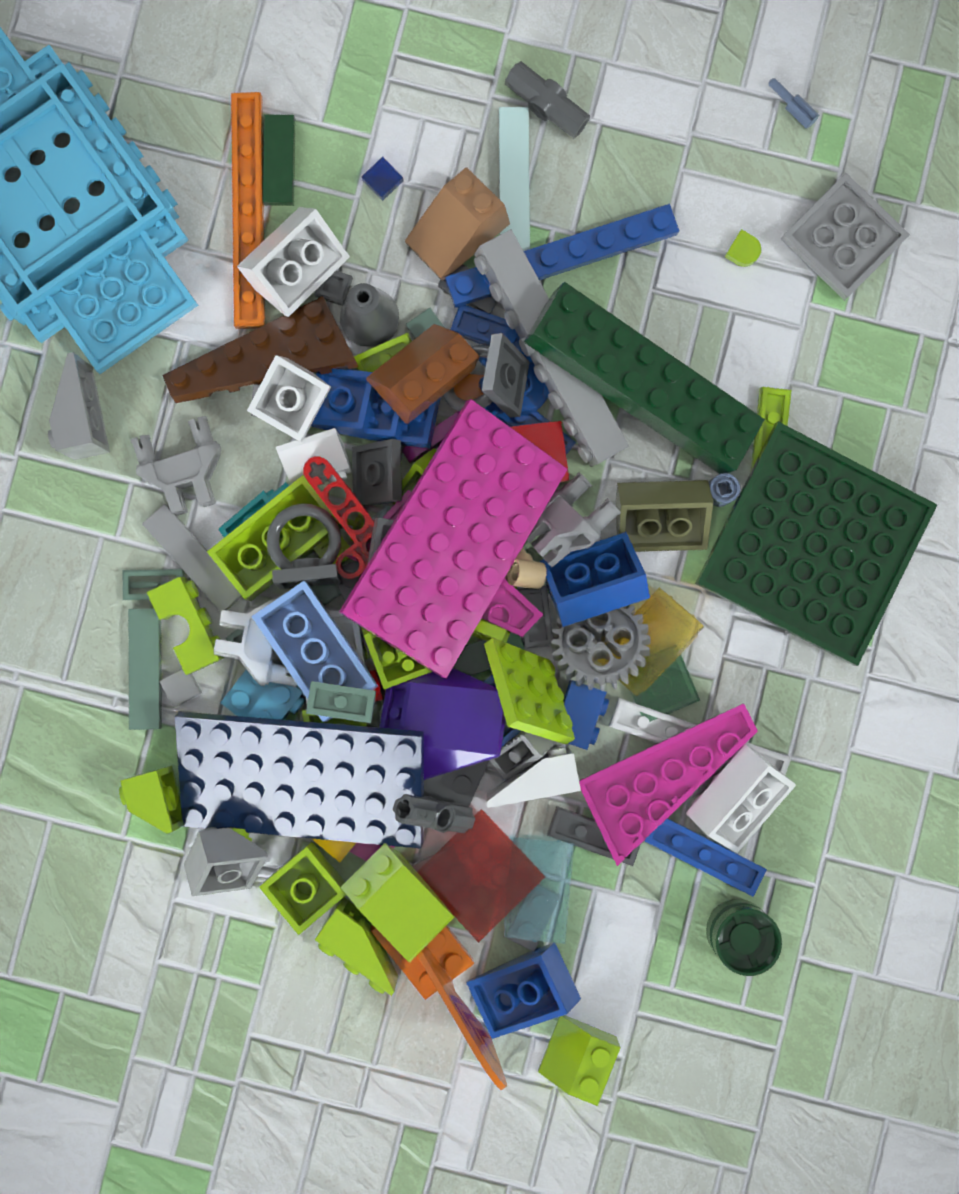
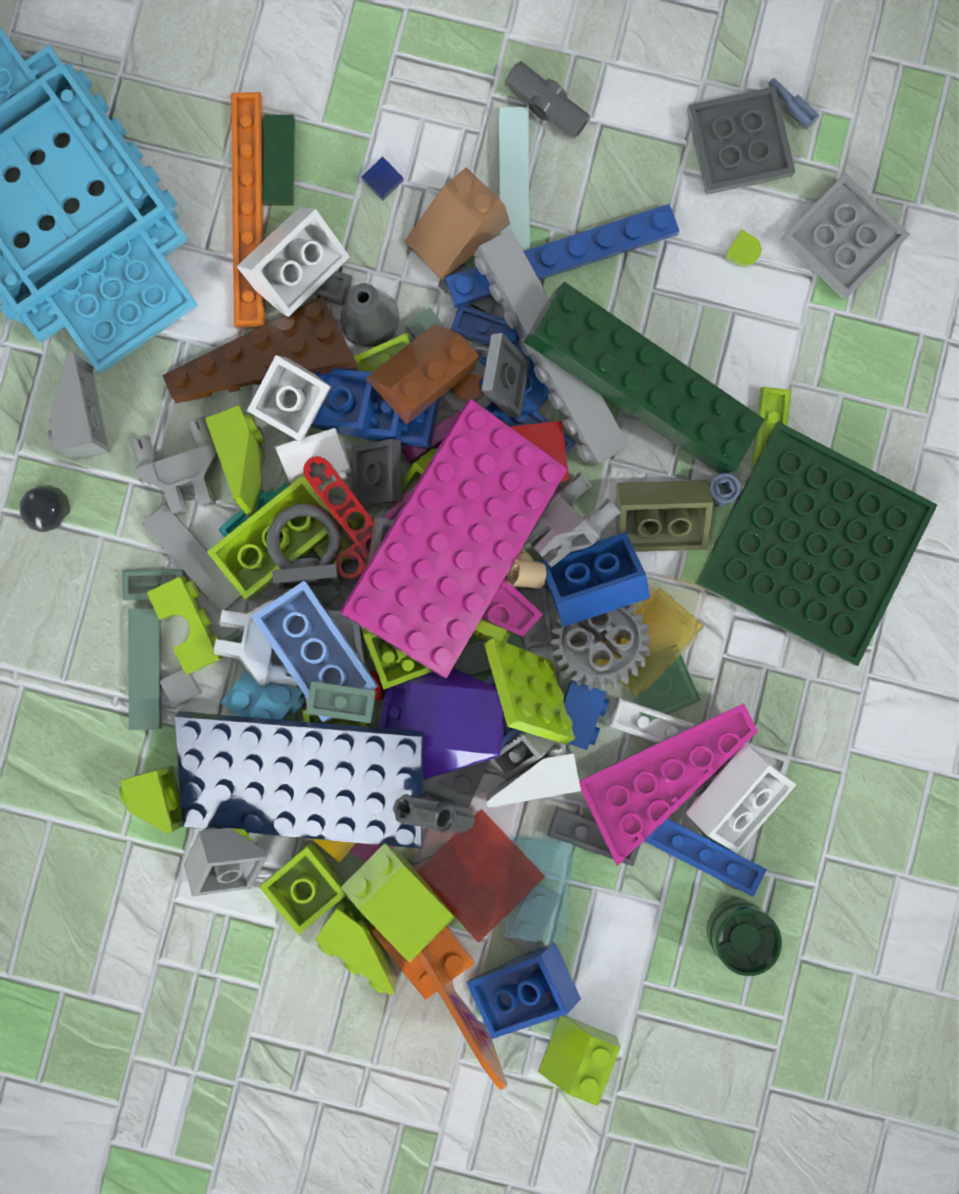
none -> black hair [19,485,70,532]
none -> lime slope [205,405,266,517]
none -> dark grey plate [687,86,795,195]

